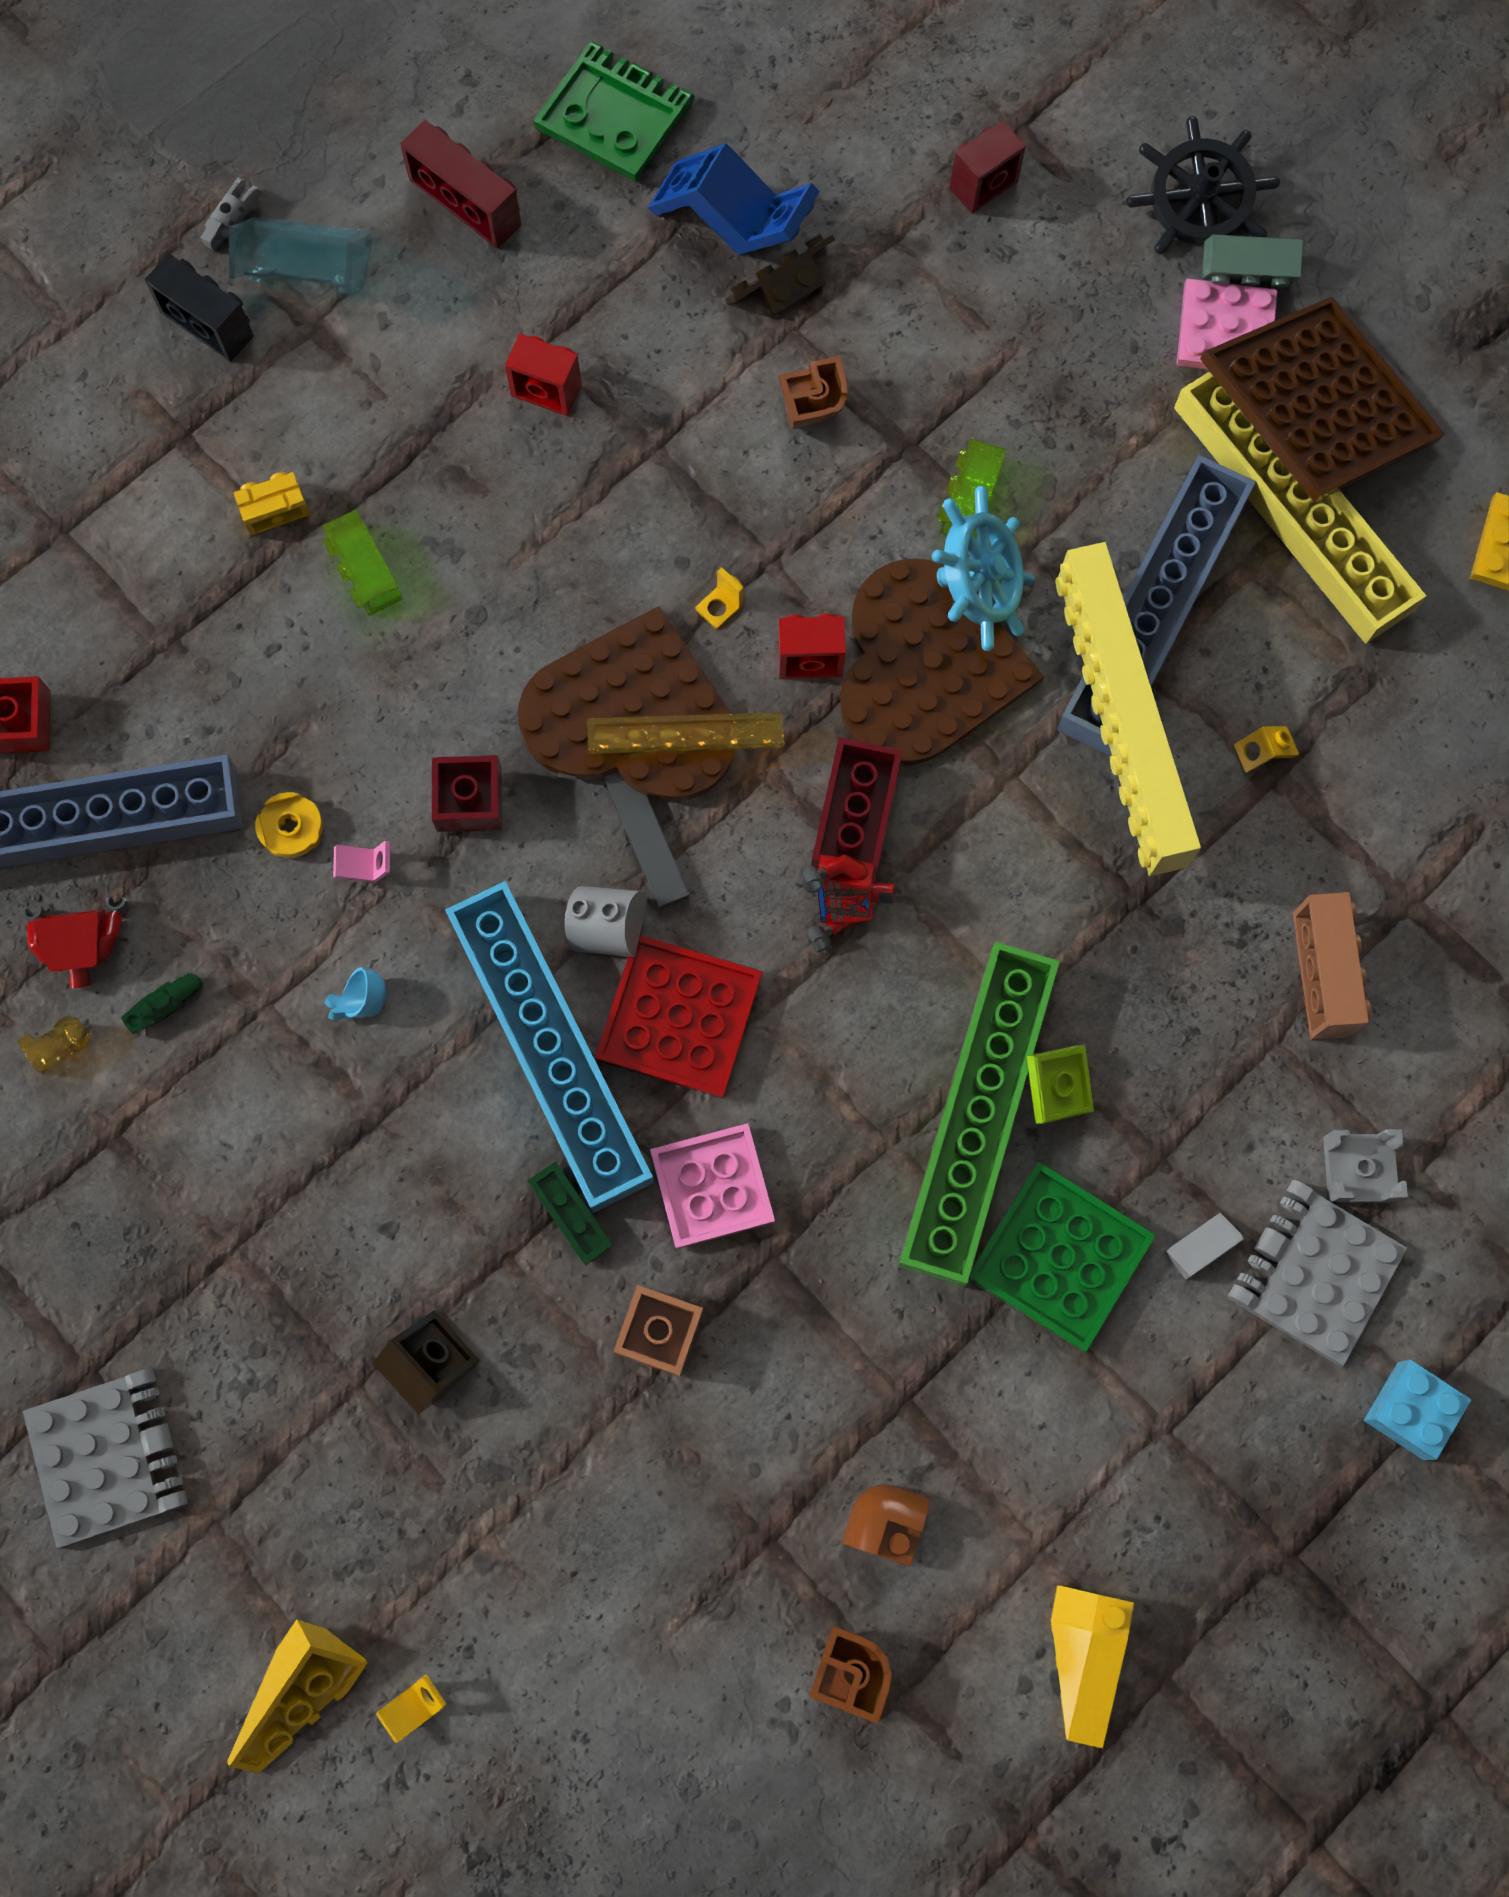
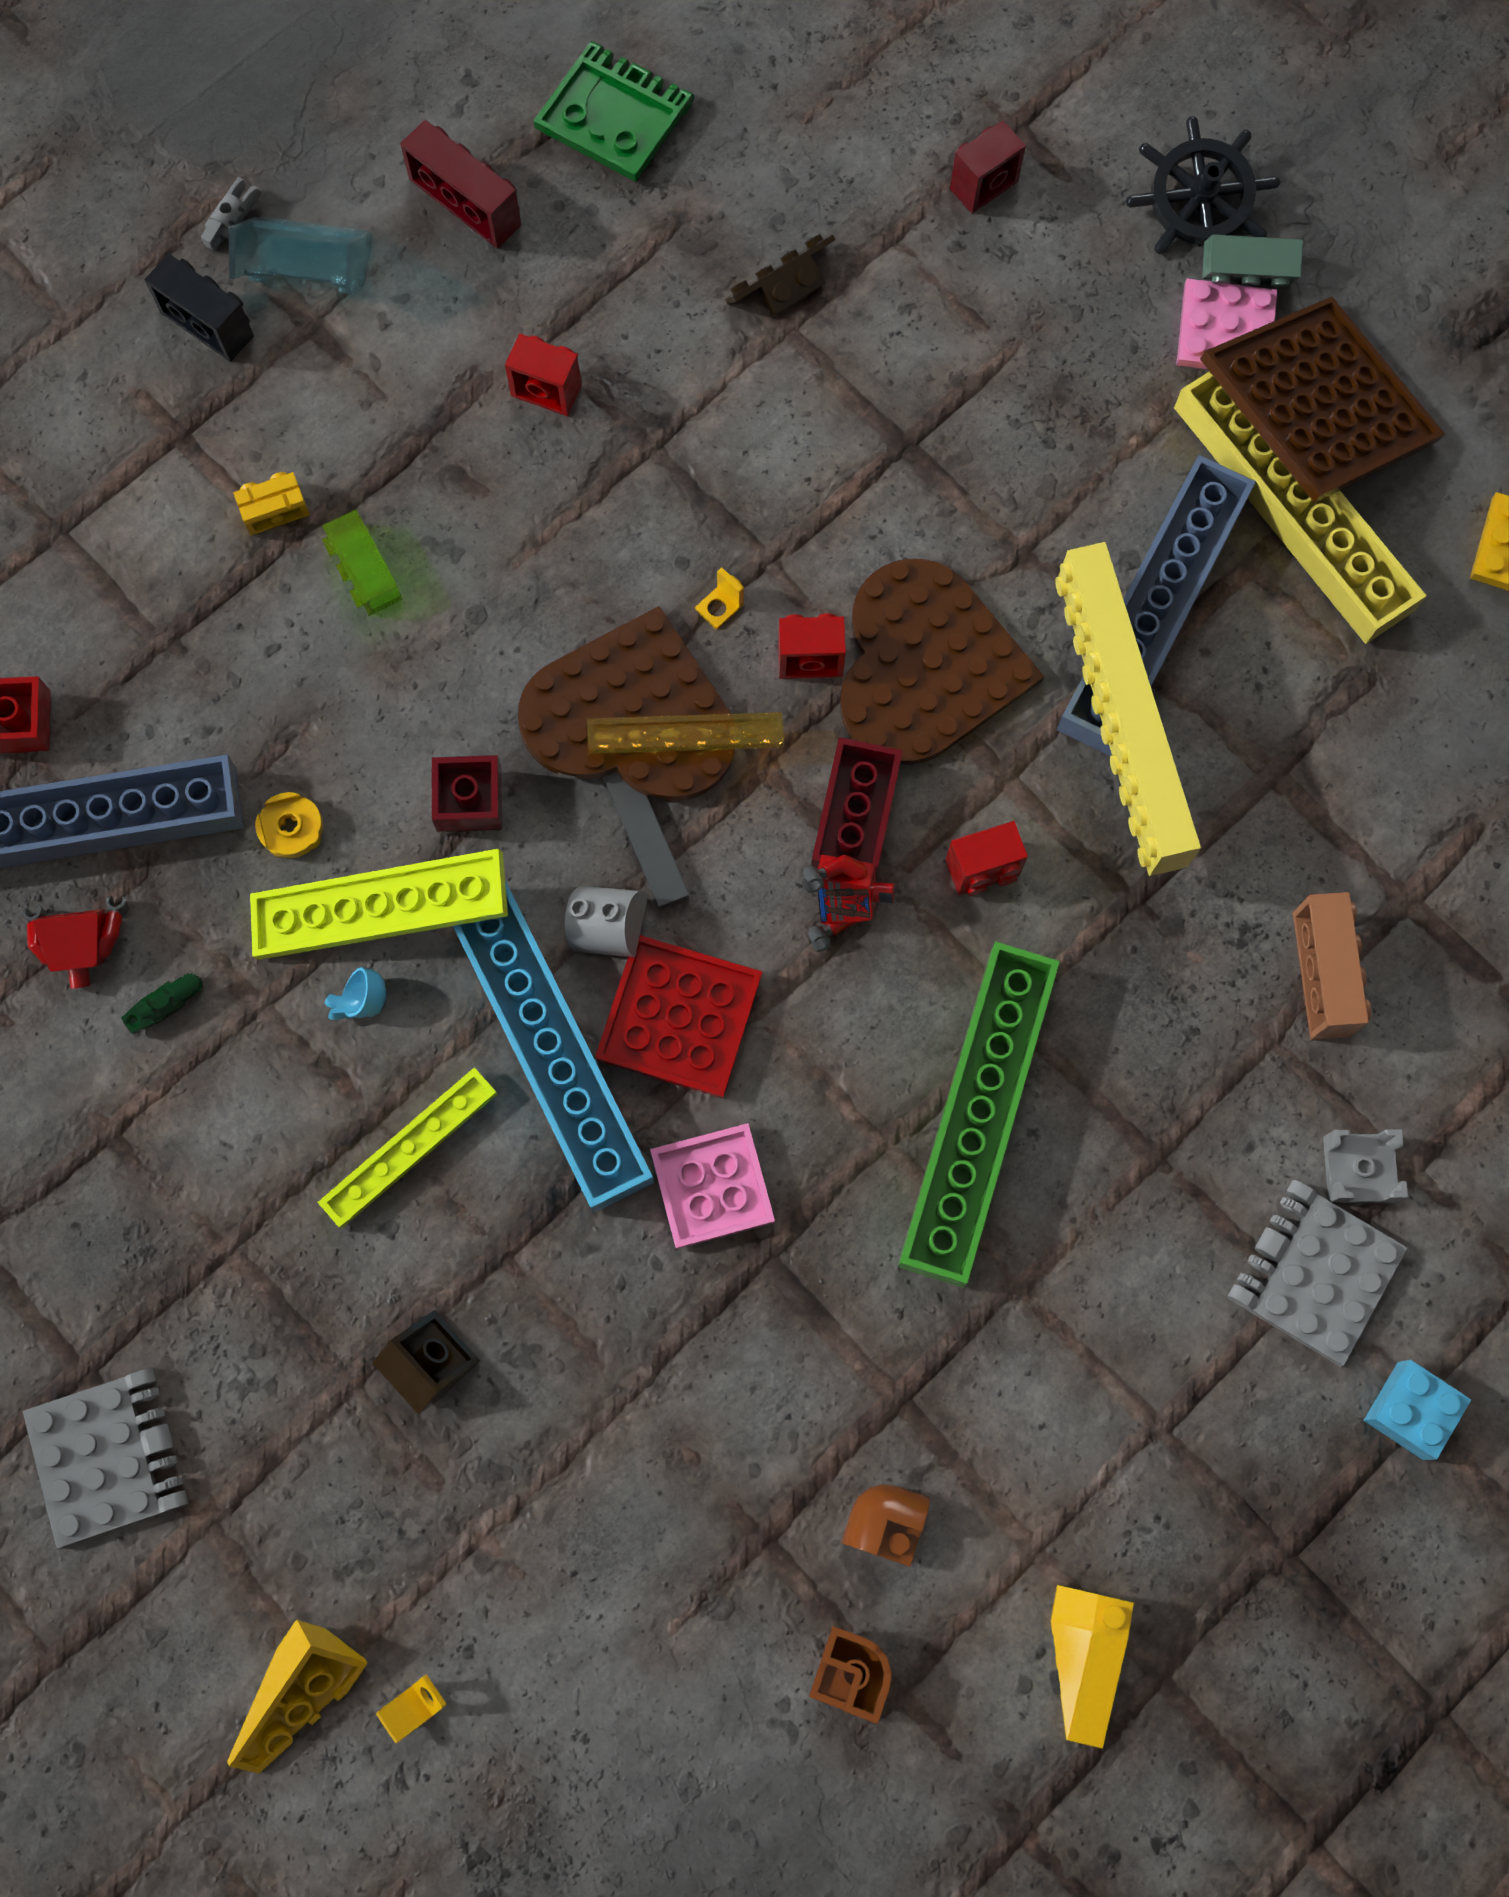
clear yellow leg [17,1016,90,1074] -> none
bright pink bracket [333,841,390,883] -> none
dark green plate [527,1162,614,1266] -> none
nougat brick [613,1285,704,1378] -> none
blue bracket [647,143,820,255] -> none
dark orange brick [779,356,848,429] -> none
medium azure piece [932,486,1035,652] -> none
clear neon green brick [937,438,1006,540] -> none
green plate [969,1161,1156,1353] -> none
lime tile [1027,1045,1094,1124] -> none
light grey slope [1165,1213,1244,1279] -> none
yellow bracket [1234,726,1299,773] -> none
none -> neon yellow plate [250,849,508,960]
none -> neon yellow plate [318,1067,498,1229]
none -> red brick [945,821,1028,896]

